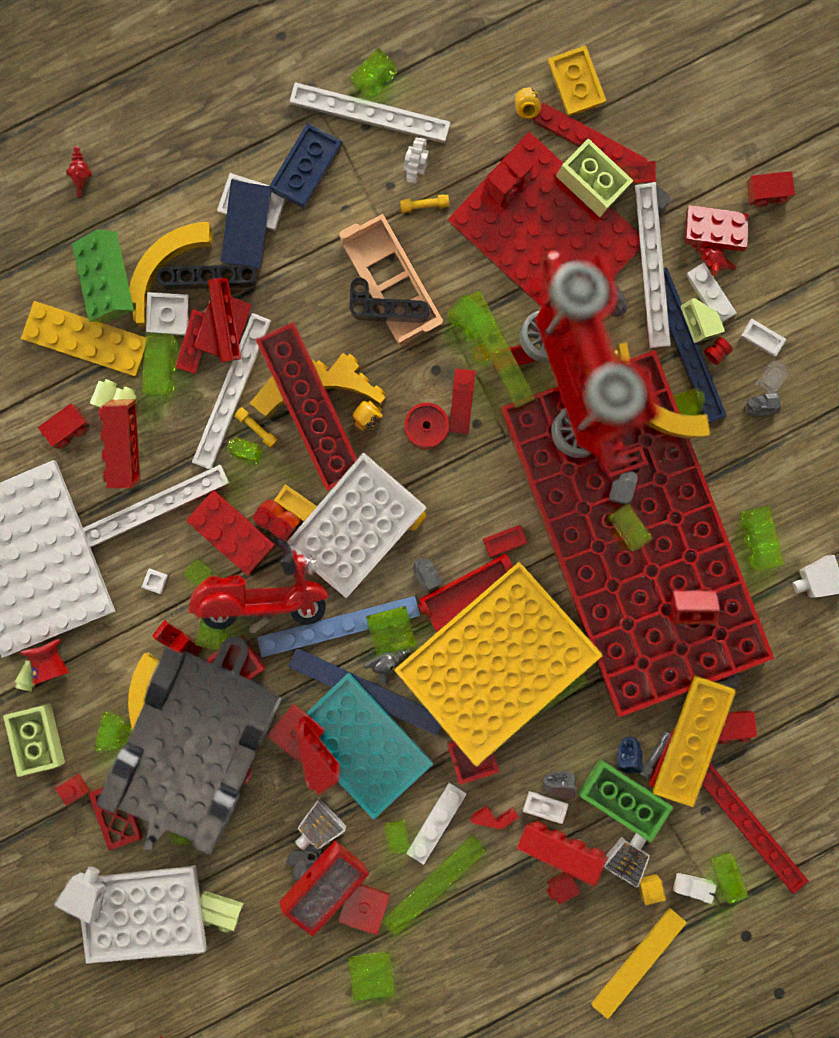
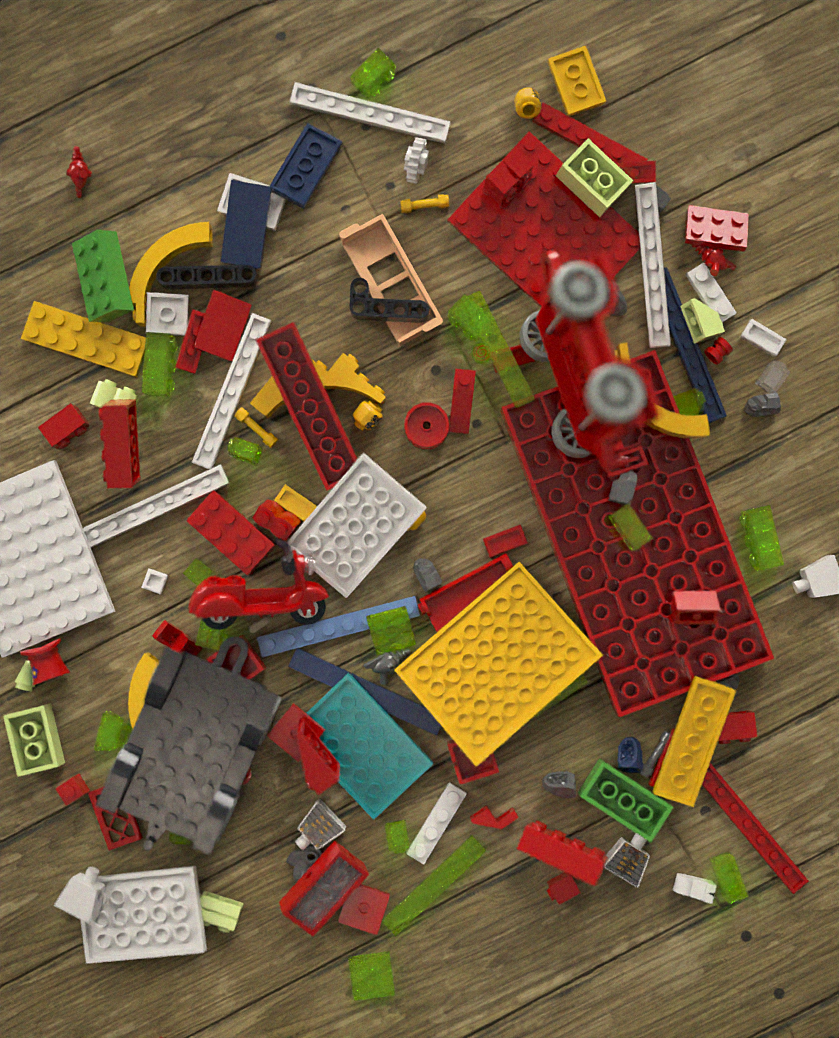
red brick [208,278,241,362] -> none
white plate [522,791,569,824] -> none
yellow tile [591,908,687,1019] -> none
yellow brick [638,874,666,905] -> none
red brick [747,171,795,207] -> none

